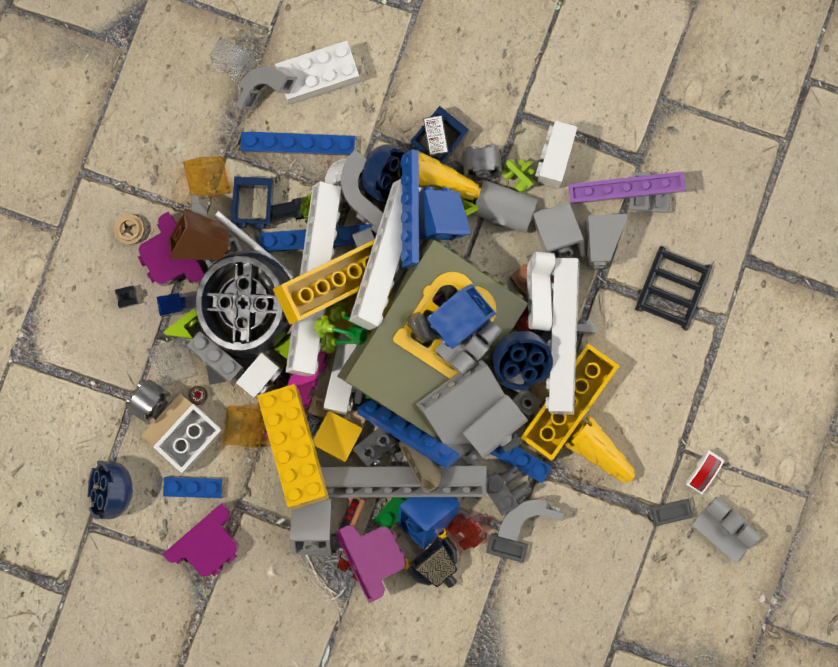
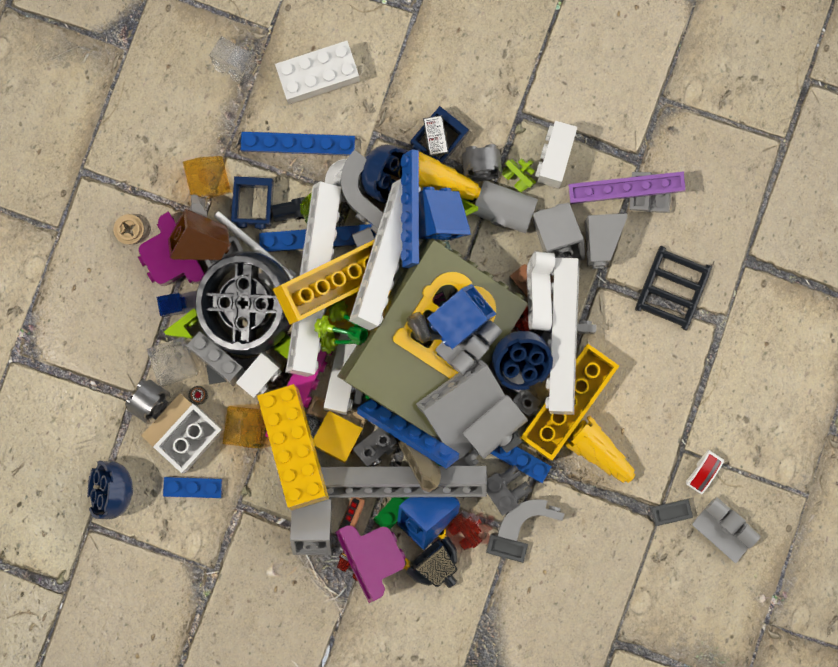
black tile [115,285,139,309] -> none
magenta brick [162,503,239,577] -> none
light grey arch [236,66,298,110] -> none

